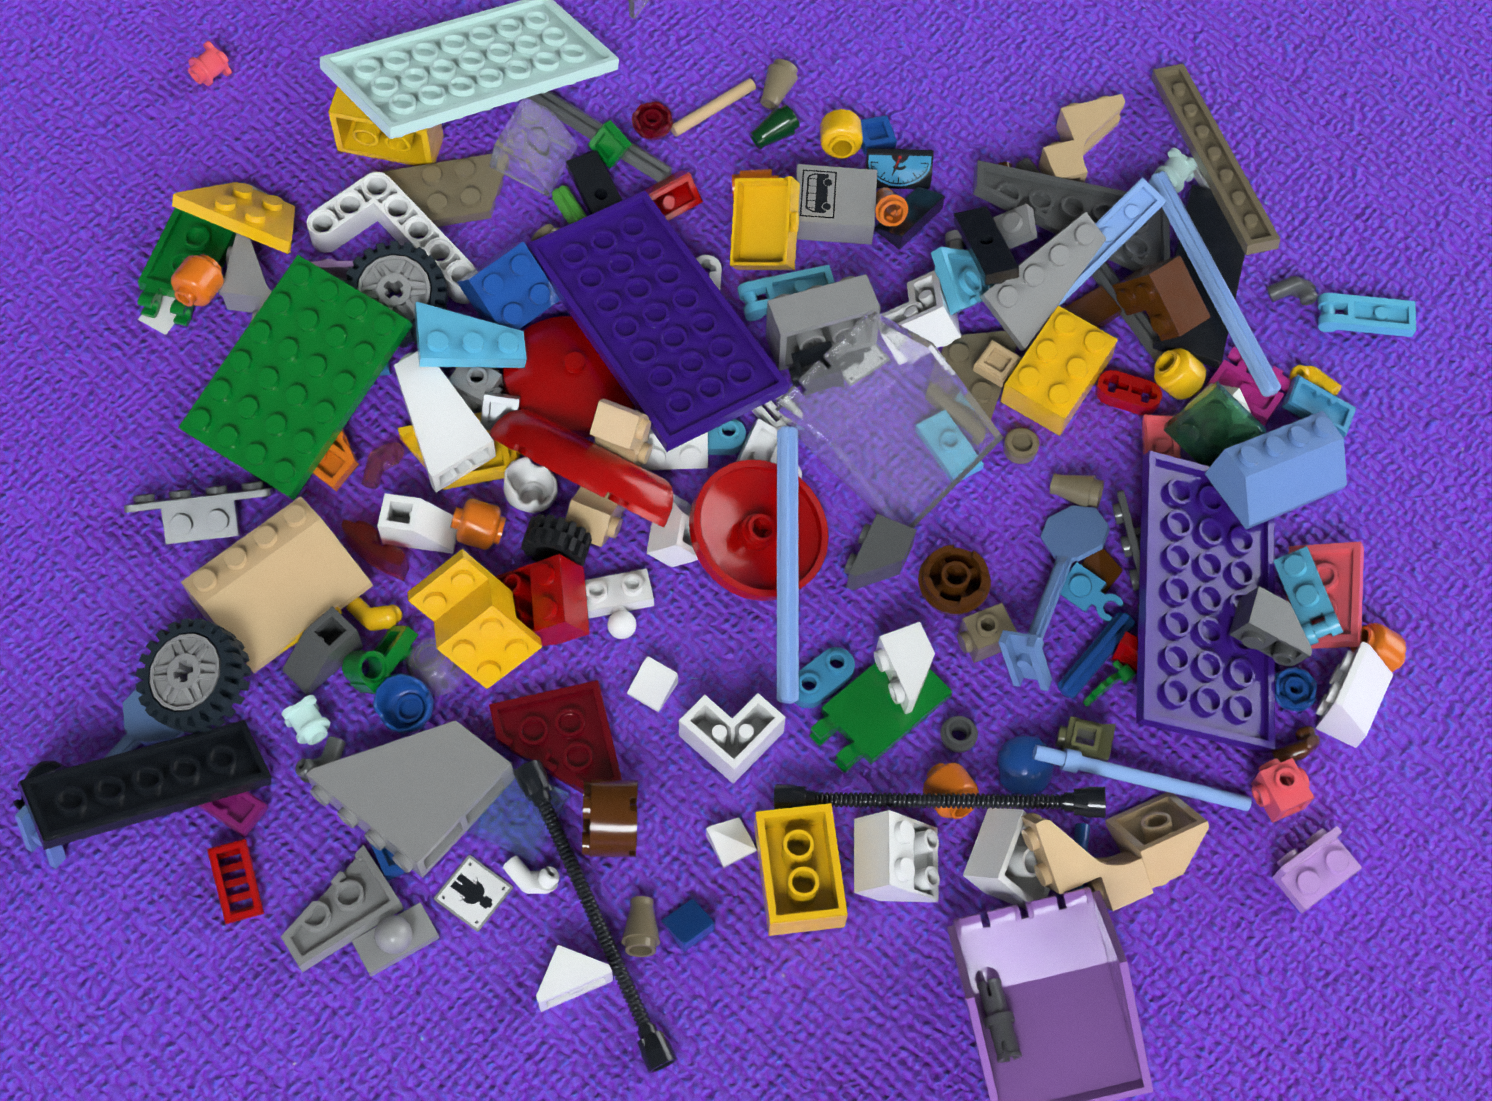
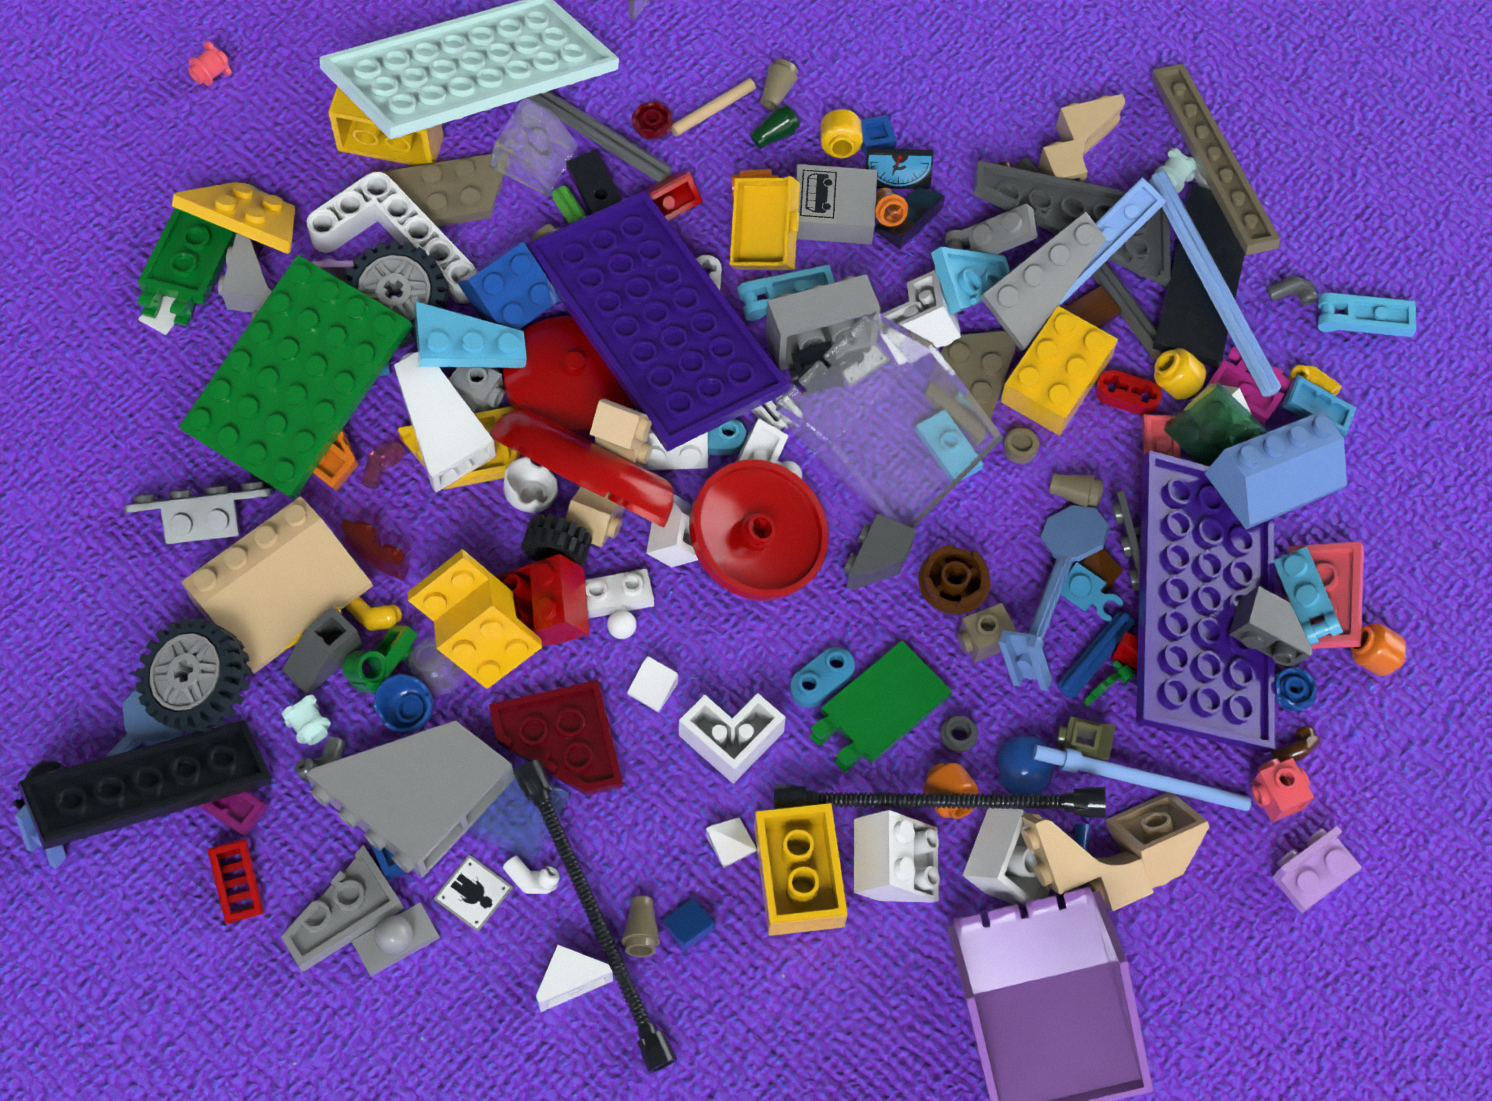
orange head [171,254,224,307] -> none
white slope [377,493,457,554] -> none
orange head [450,499,506,550] -> none
plate [480,391,520,430] -> none
reddish brown brick [582,779,638,857] -> none
green tile [587,120,633,169] -> none
light blue axle [777,426,799,704] -> none
white slope [874,622,935,714] -> none
black tile [954,206,1019,285] -> none
tan tile [973,340,1022,388] -> none
dark grey pin [977,978,1022,1063] -> none
reddish brown brick [1112,256,1211,341] -> none
white slope [1315,641,1393,748] -> none

